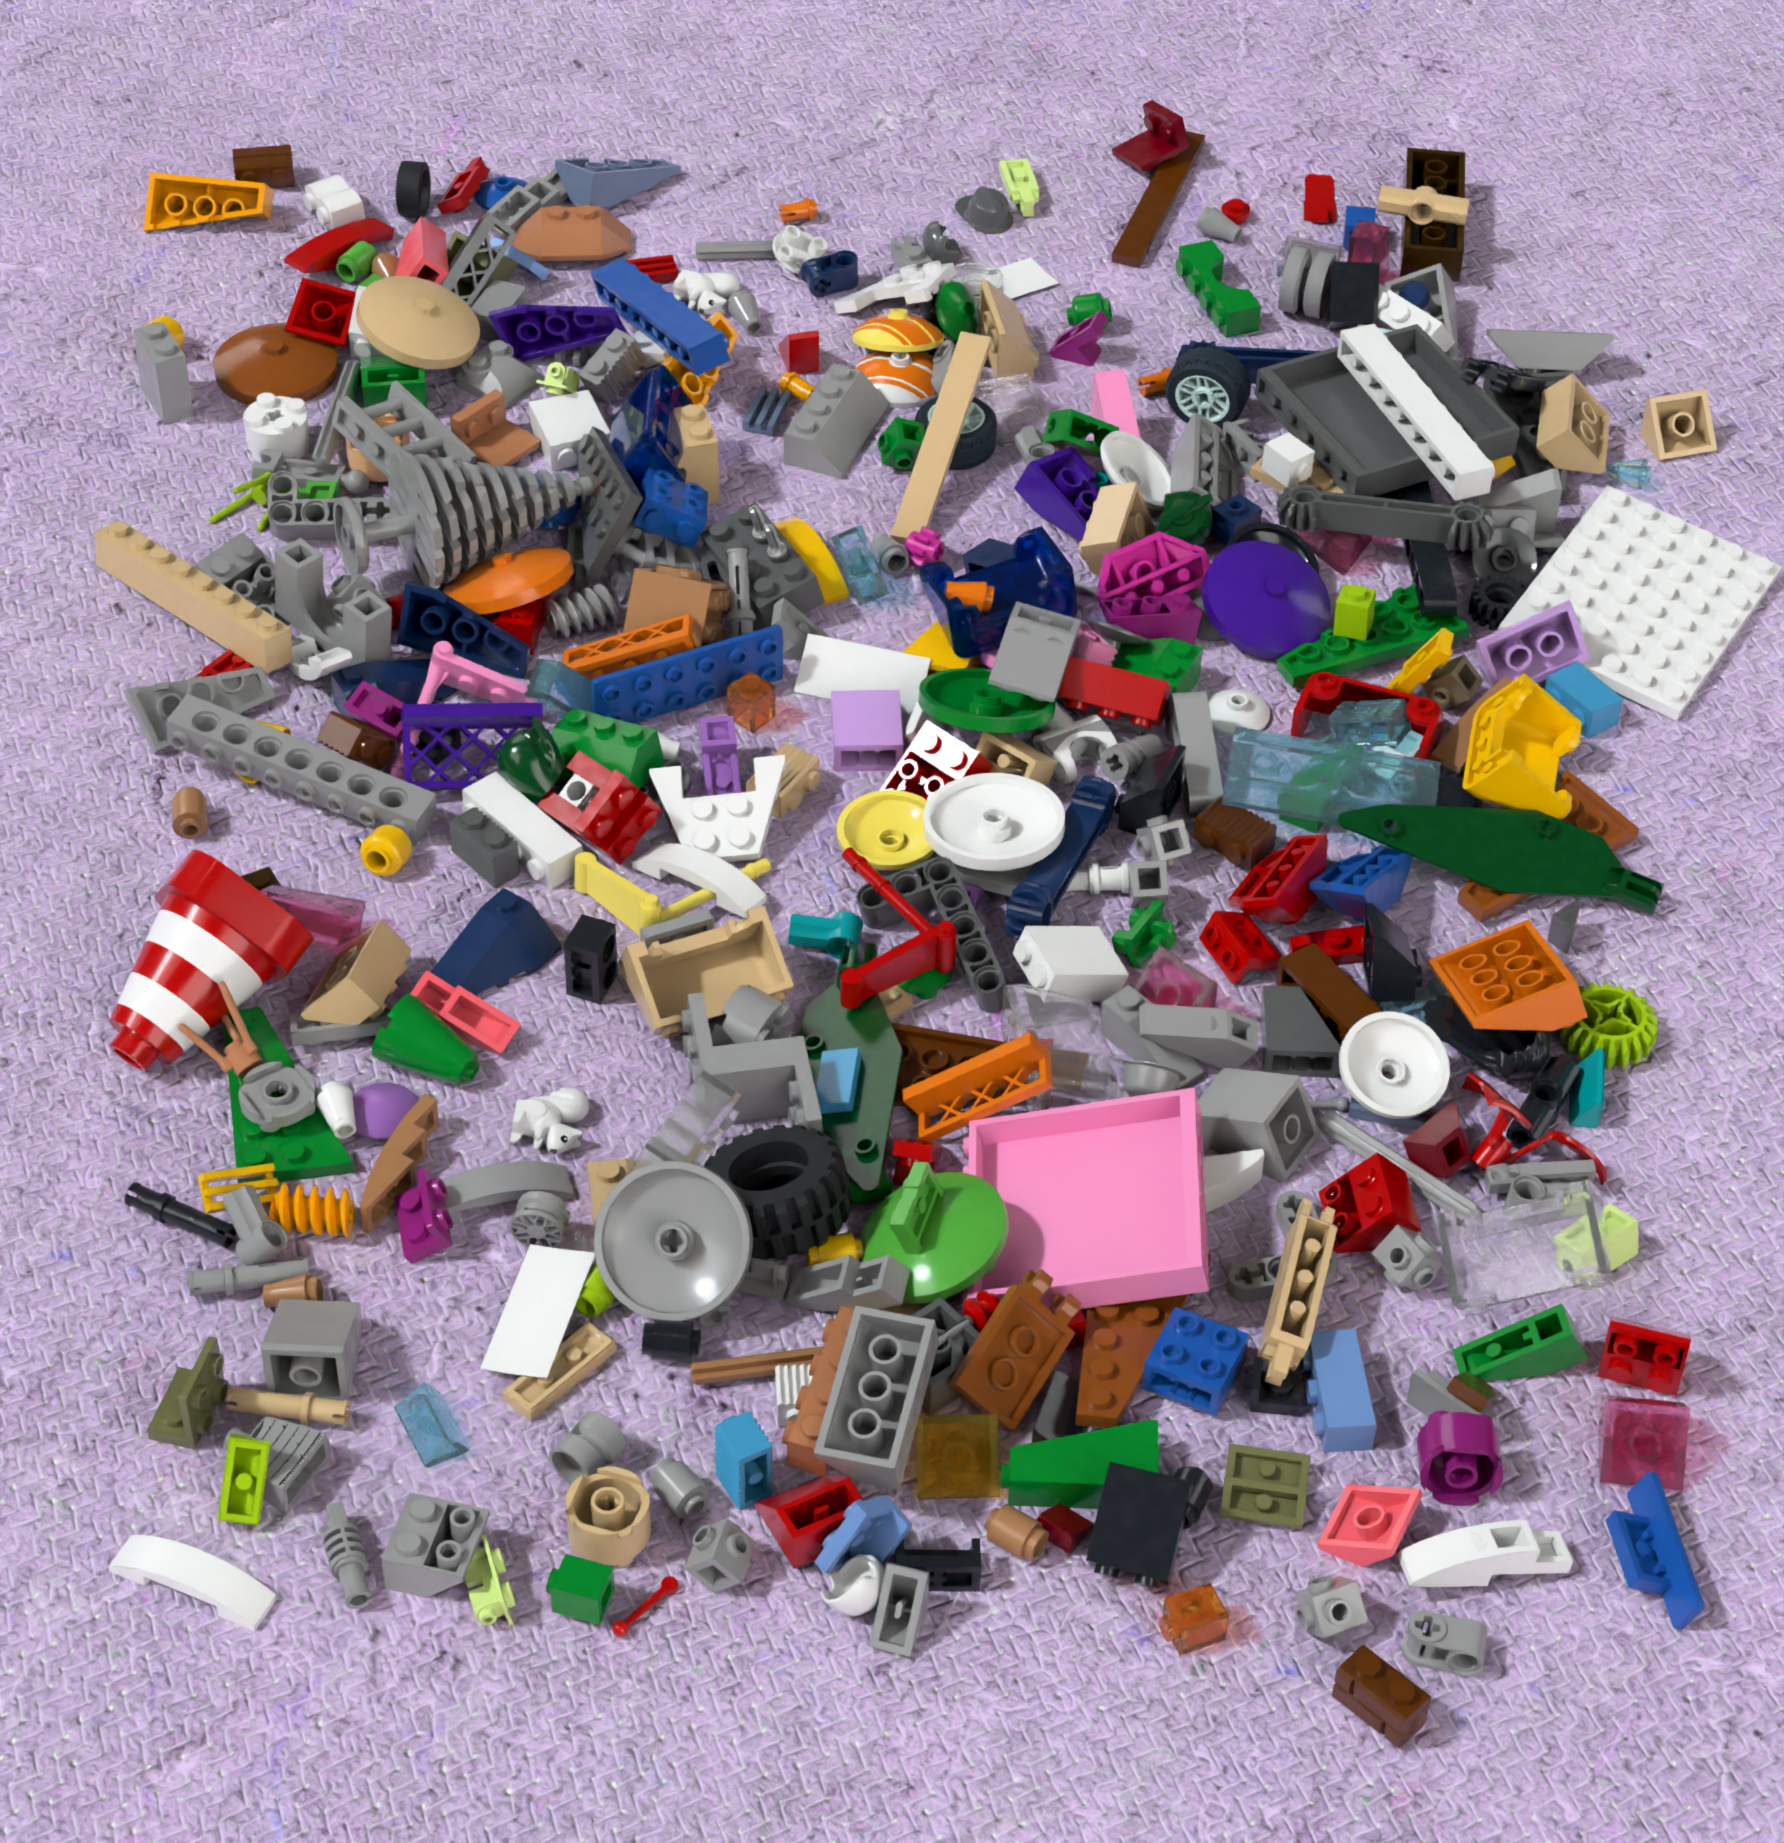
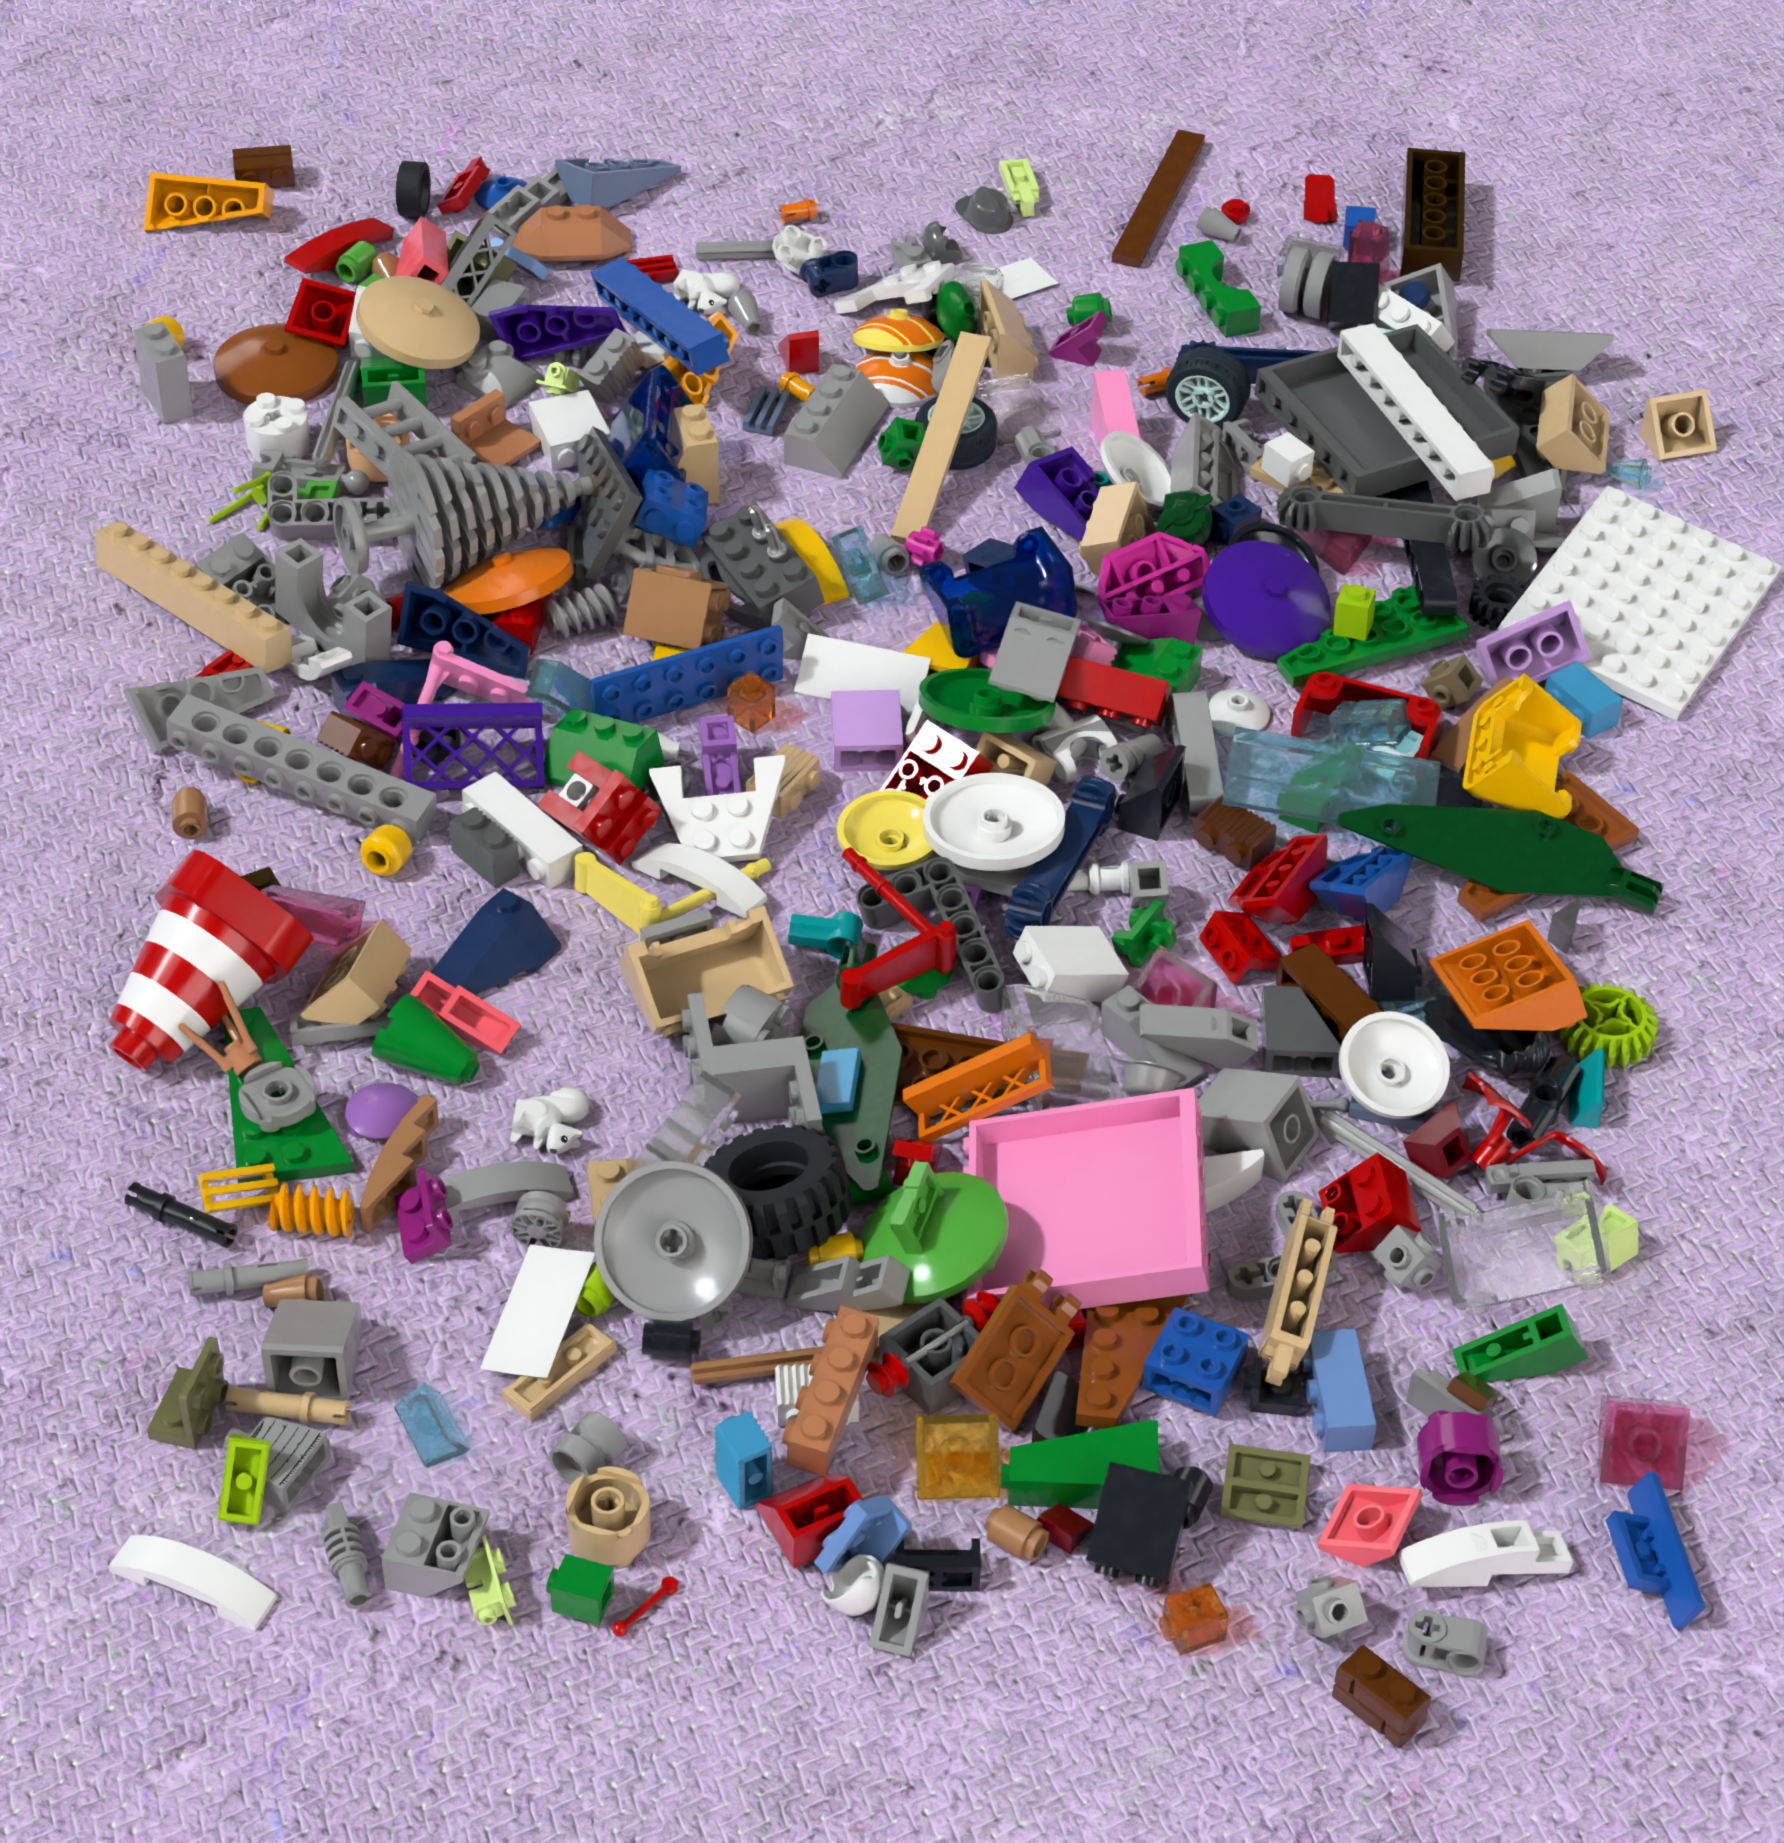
light grey piece [223,1185,288,1266] -> none
white brick [303,174,365,230] -> none
white cone [315,1081,356,1139] -> none
dark green helmet [494,717,566,802] -> none
orange fence [561,613,698,699] -> none
black brick [564,914,618,1004] -> none
light grey brick [650,1457,709,1518] -> none
light grey brick [685,1518,756,1593] -> none
light grey pin [726,548,756,638] -> none
light grey slope [813,1305,939,1490] -> none
orange cone [943,581,994,615] -> none
green torso [1043,409,1119,457] -> none
dark red bracket [1112,100,1189,171] -> none
light grey brick [1136,815,1192,866] -> none
tan piece [1377,185,1470,226] -> none
yellow hinge [1386,628,1454,695] -> none
red slope [1597,1316,1691,1396] -> none

